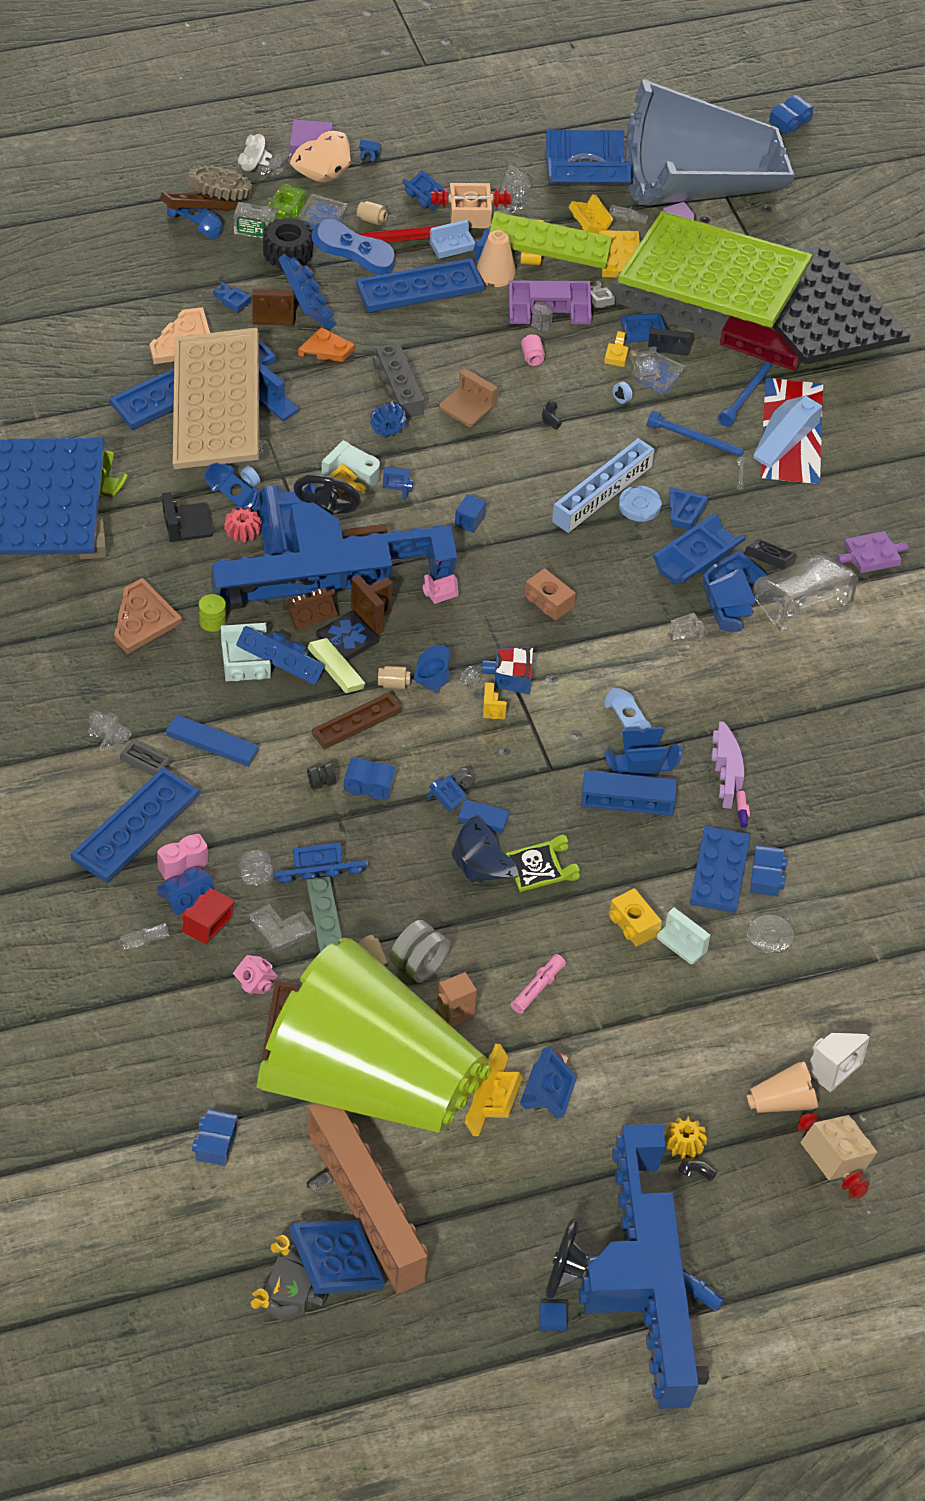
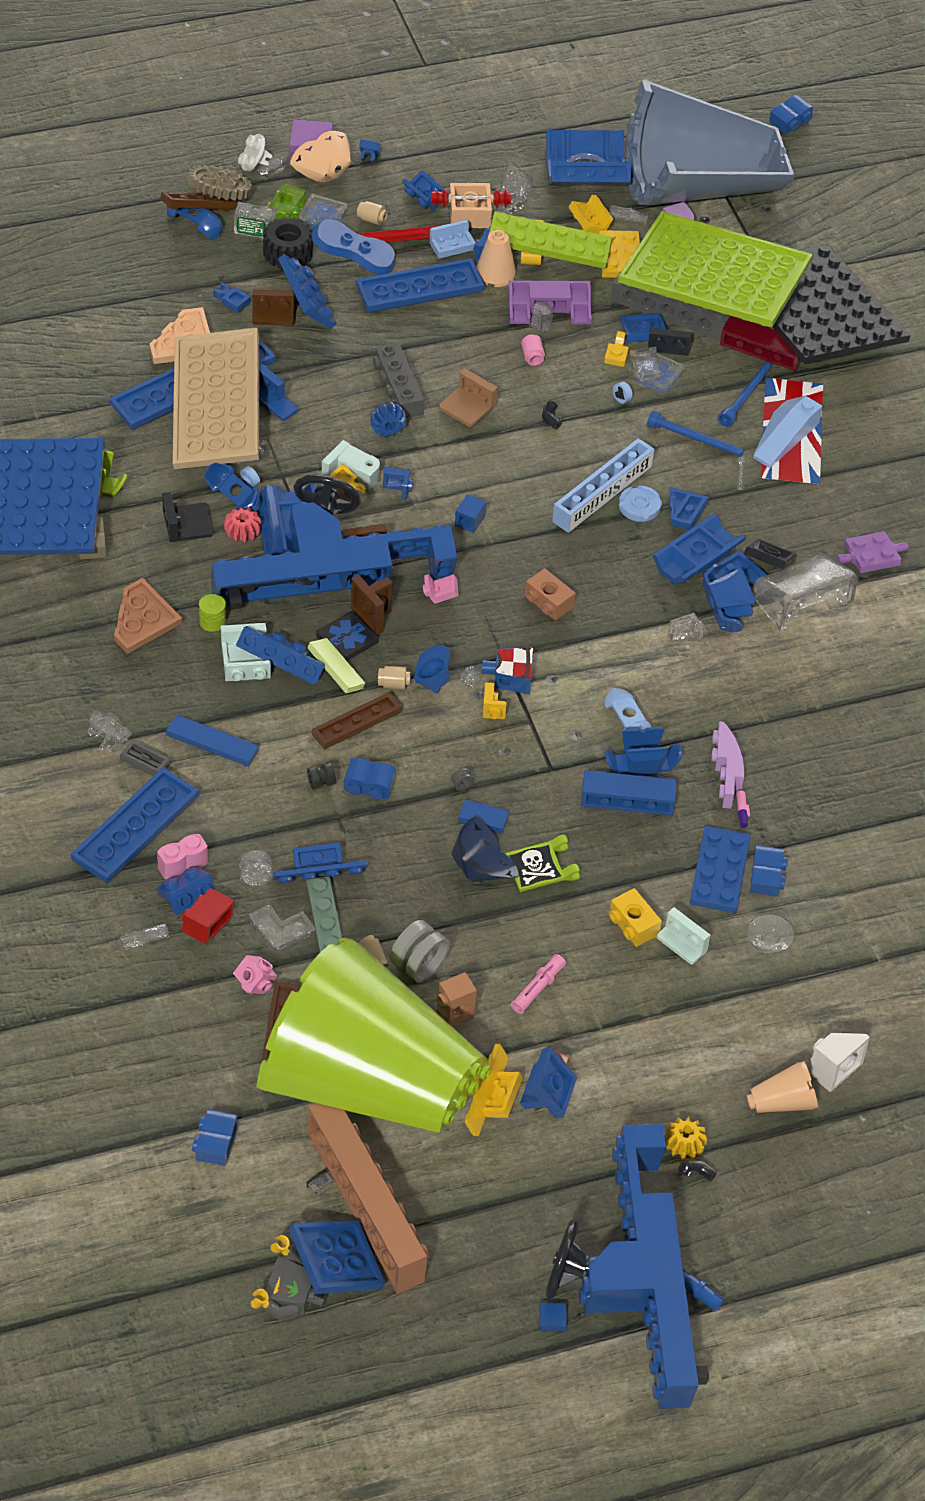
reddish brown bracket [283,587,338,630] -> none
orange wing [298,327,355,362] -> none
blue bracket [426,775,467,812] -> none
light grey plate [590,281,615,308] -> none
tan brick [797,1113,878,1199] -> none

